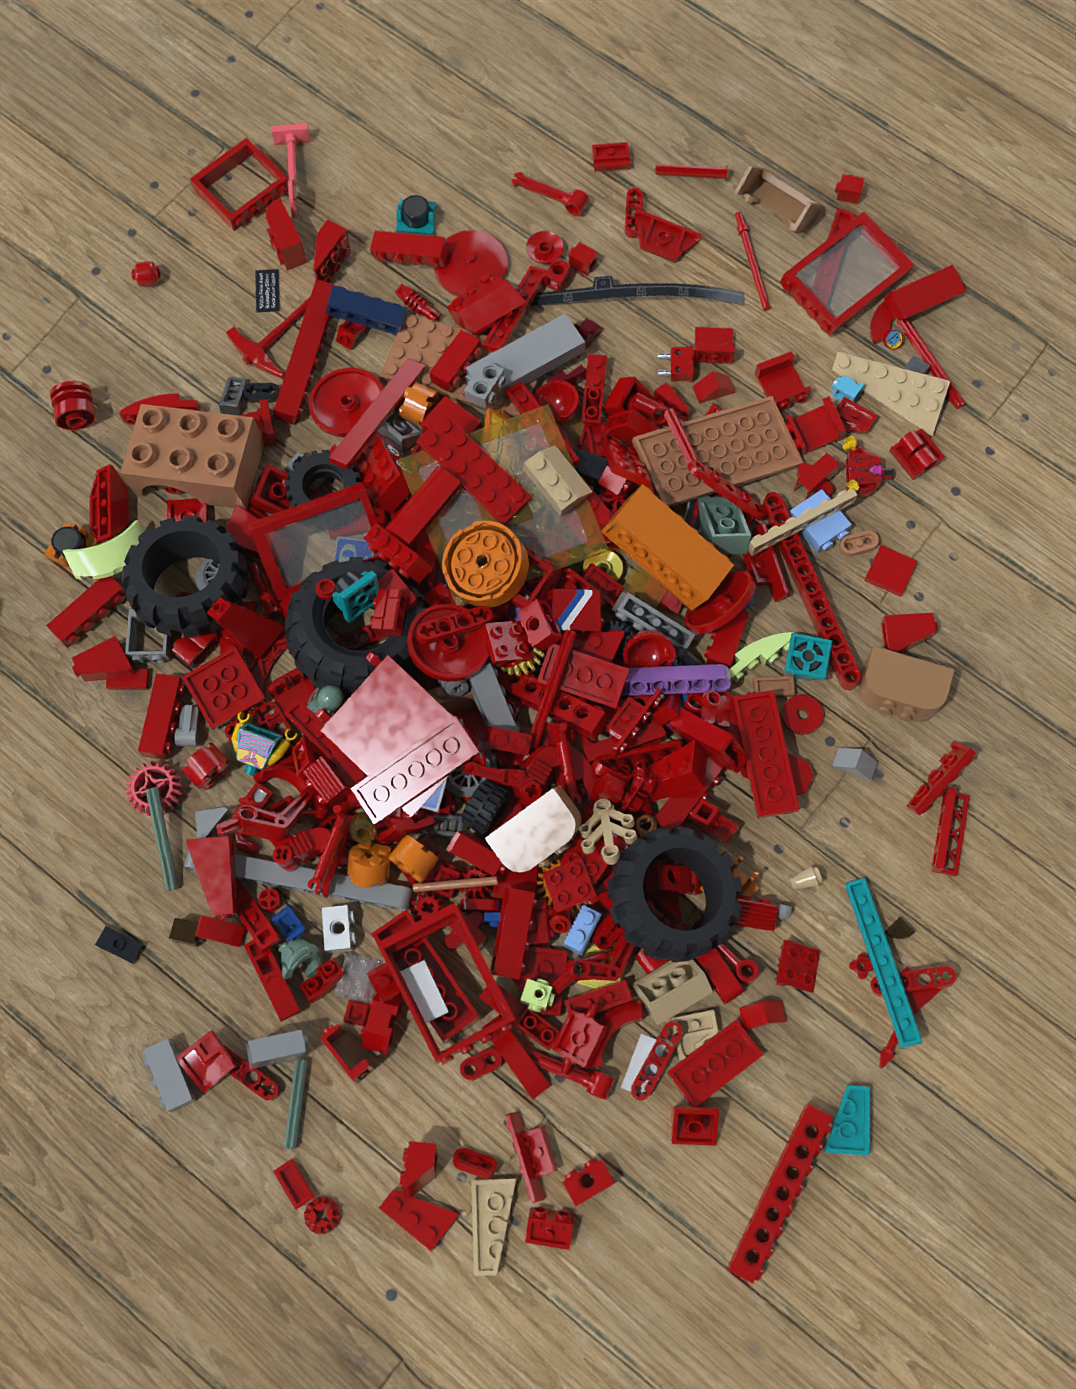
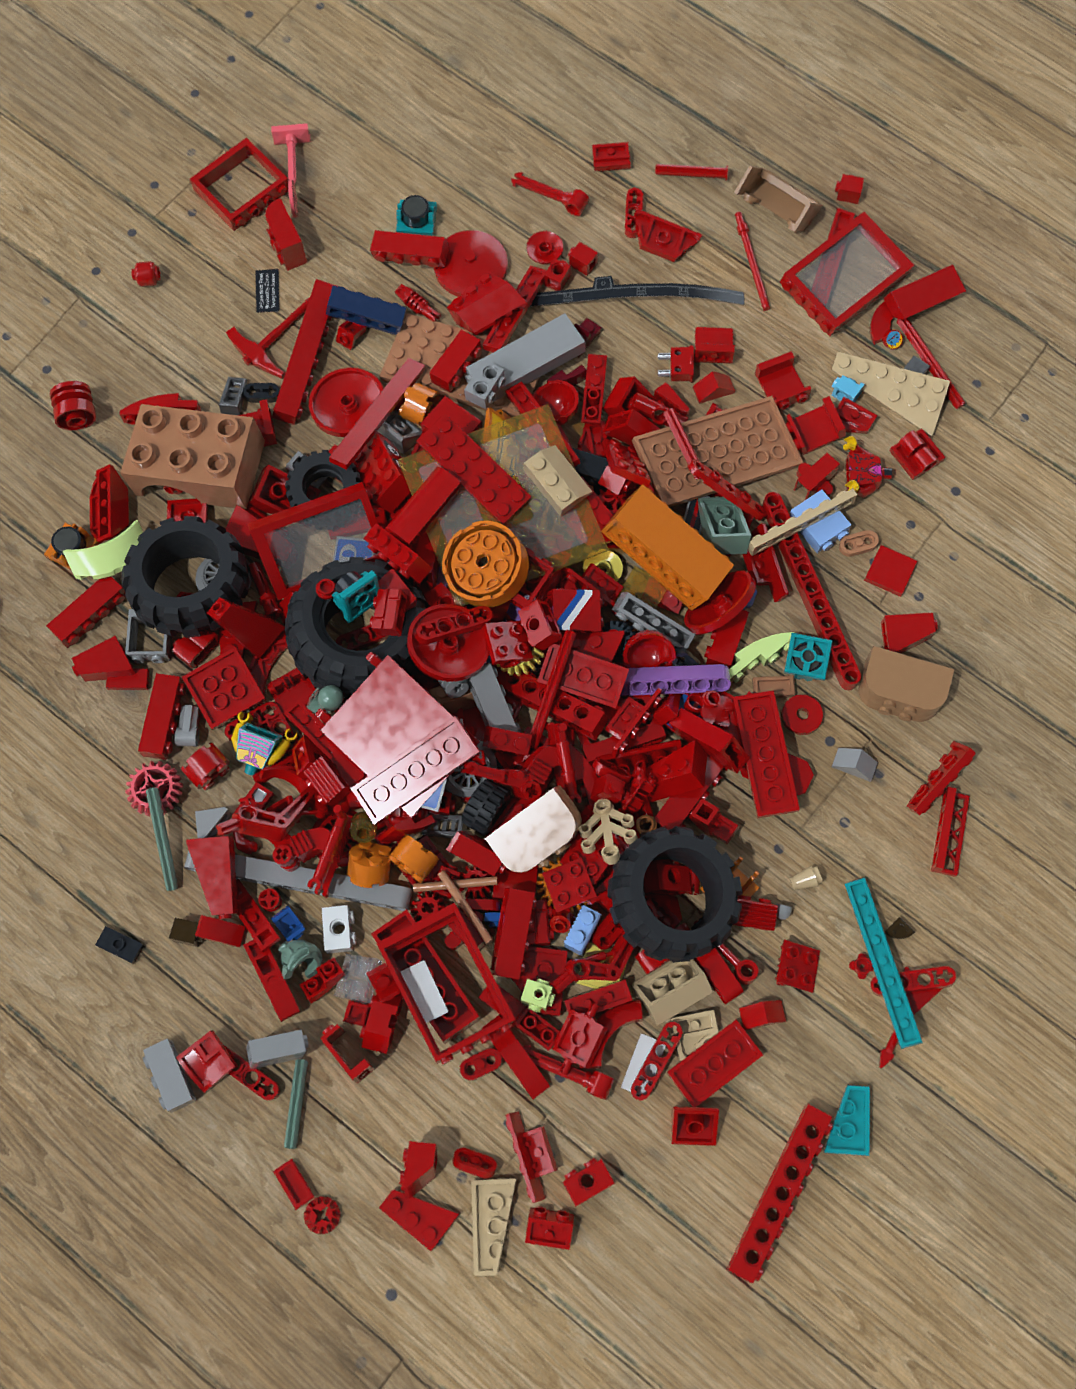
red slope [313,219,351,283] -> none
none -> nougat bar [438,870,493,945]

